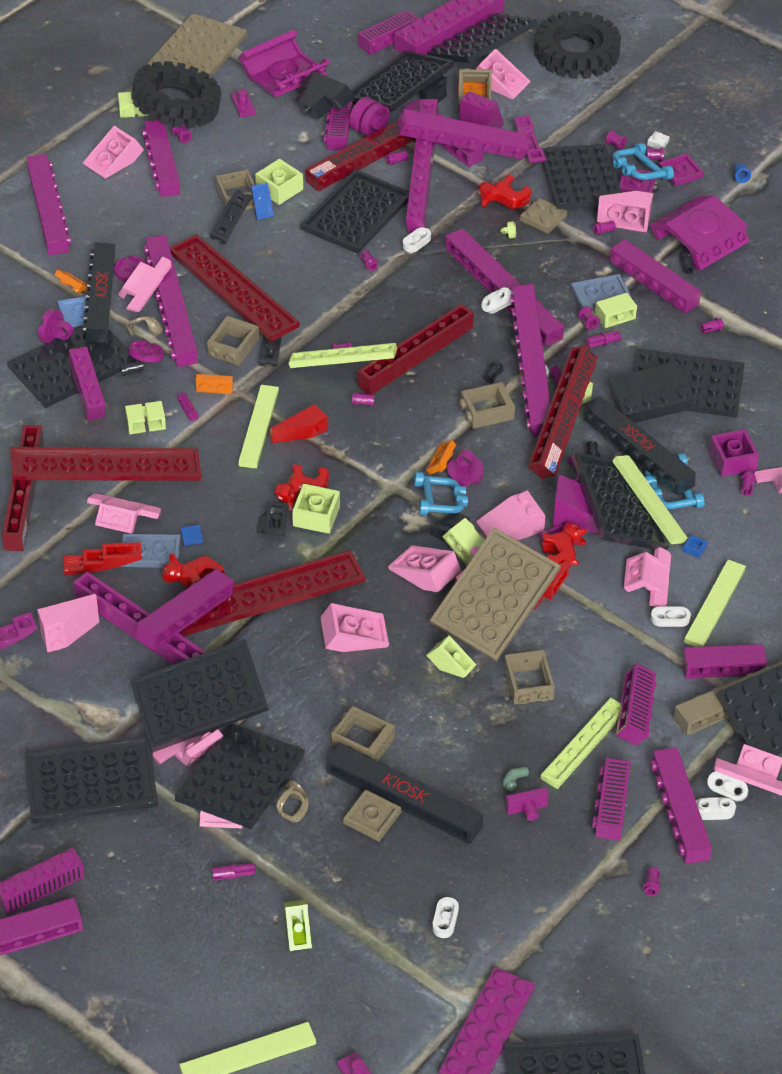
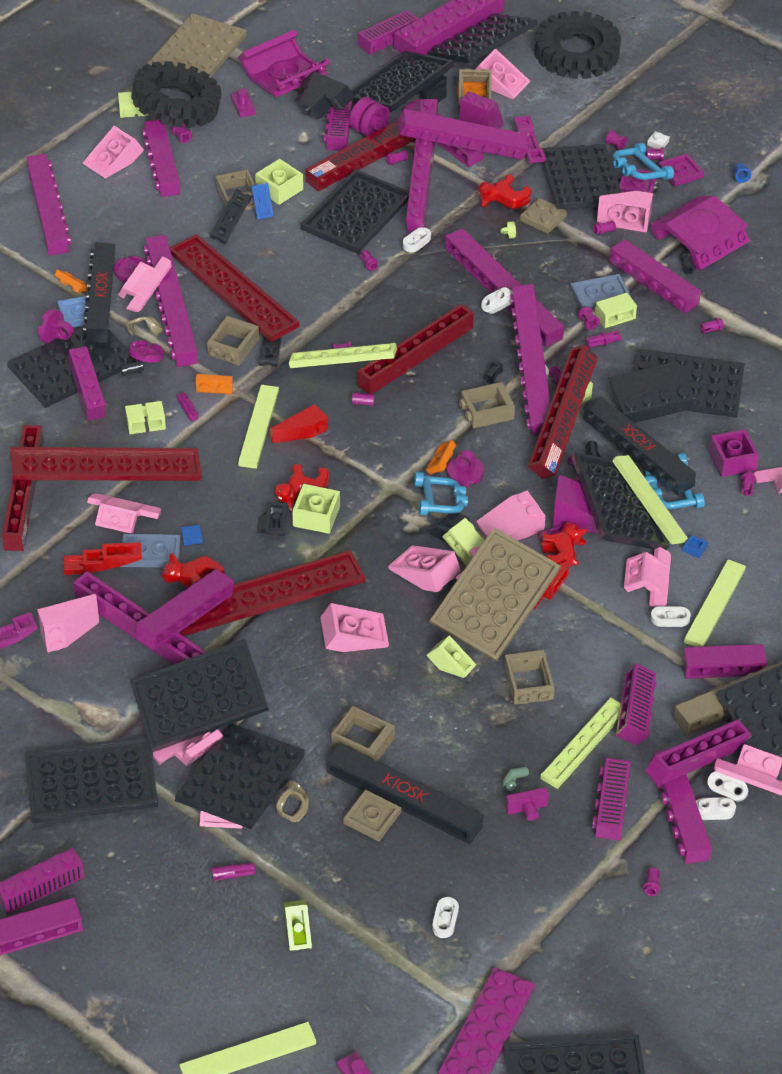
none -> magenta brick [645,719,752,786]

